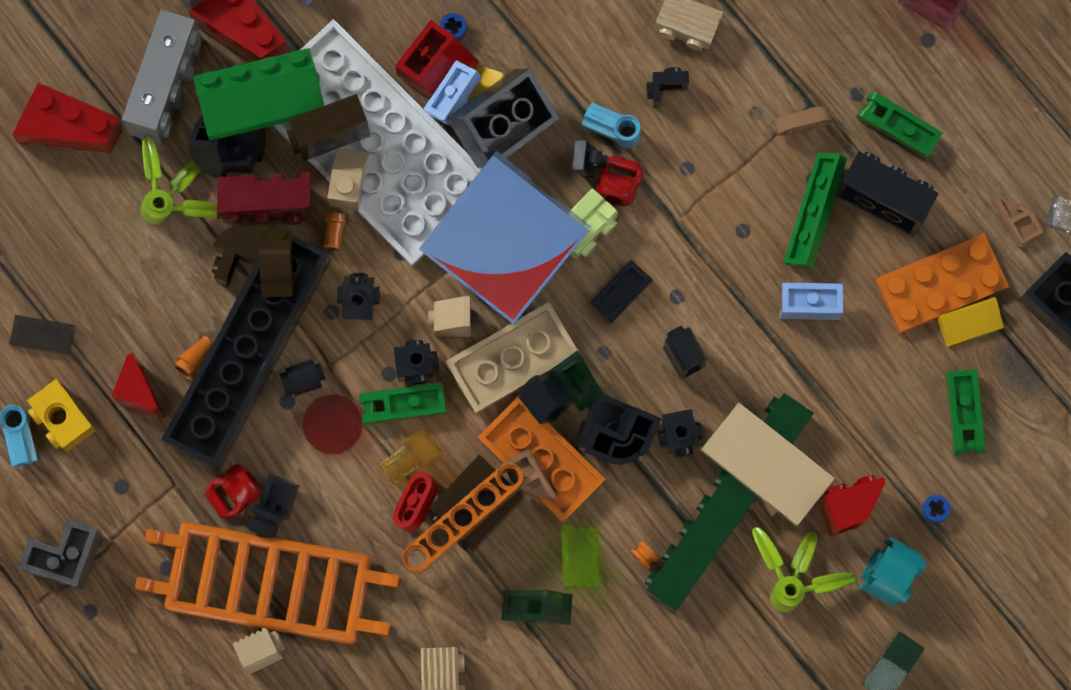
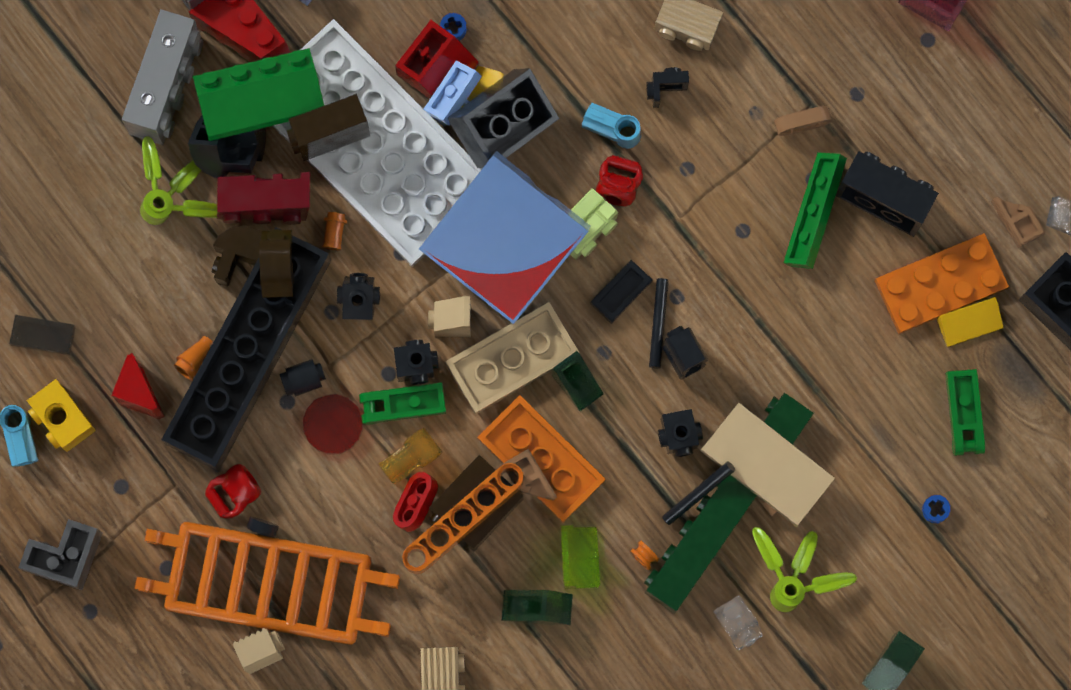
red wedge [12,82,124,153] -> none
black bracket [252,474,300,524] -> none
tan slope [327,148,369,211] -> none
black brick [519,374,574,424] -> none
black tile [572,141,608,178] -> none
black brick [577,392,661,465] -> none
light blue panel [779,283,843,320] -> none
red slope [819,474,886,537] -> none
green plate [856,91,943,159] -> none
teal brick [859,536,927,607] -> none
none -> black bar [649,278,668,369]
none -> black bar [662,461,735,525]
none -> clear bracket [713,595,763,651]

